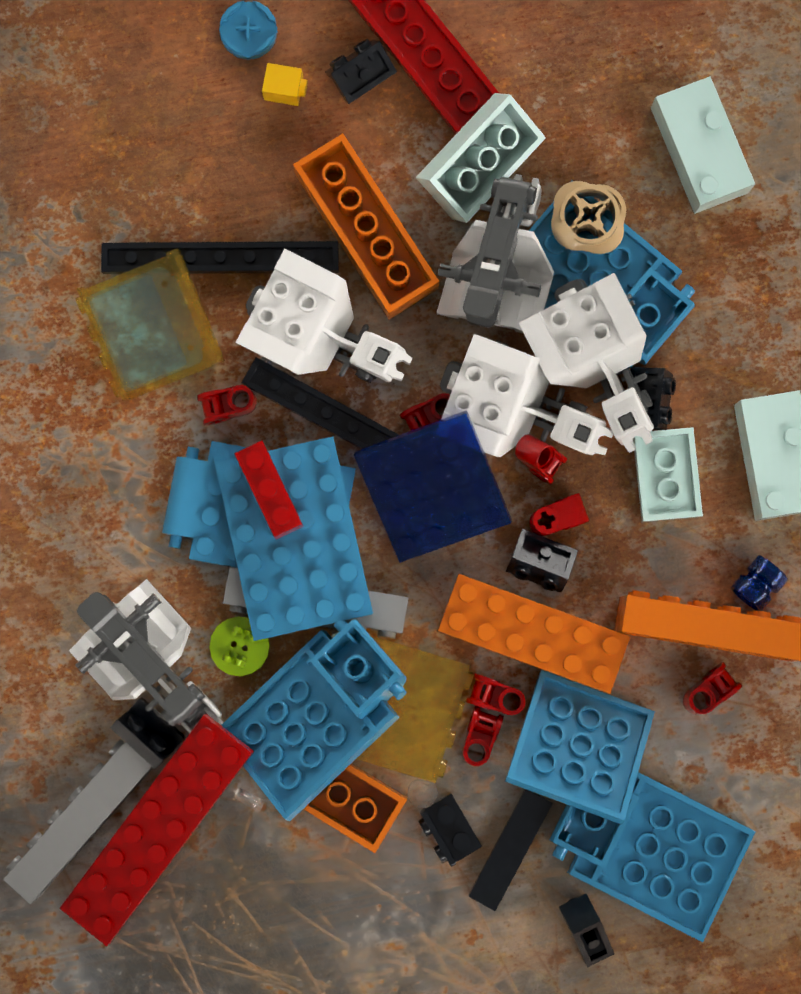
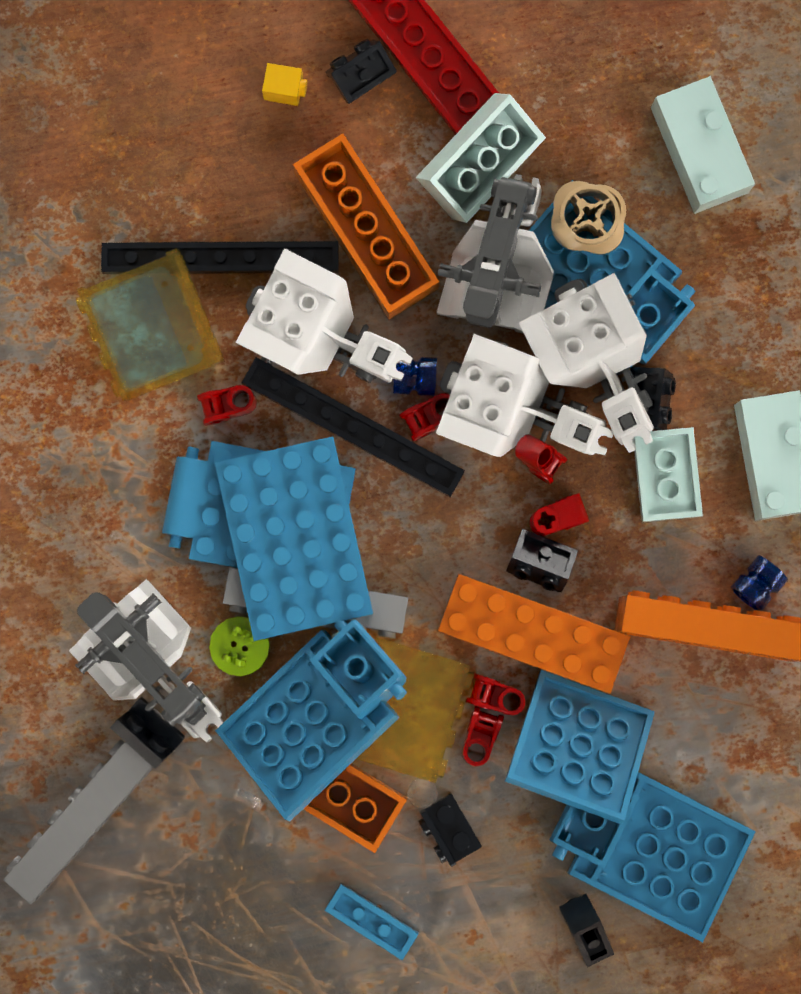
red plate [59,714,254,947] -> none
dark azure tile [219,1,278,60] -> none
red brick [234,440,304,540] -> none
clear blue plate [354,410,512,563] -> none
black tile [468,789,553,911] -> none
red piece [683,662,742,714] -> none
none -> dark azure plate [325,883,419,960]
none -> clear blue wheel [393,356,437,396]

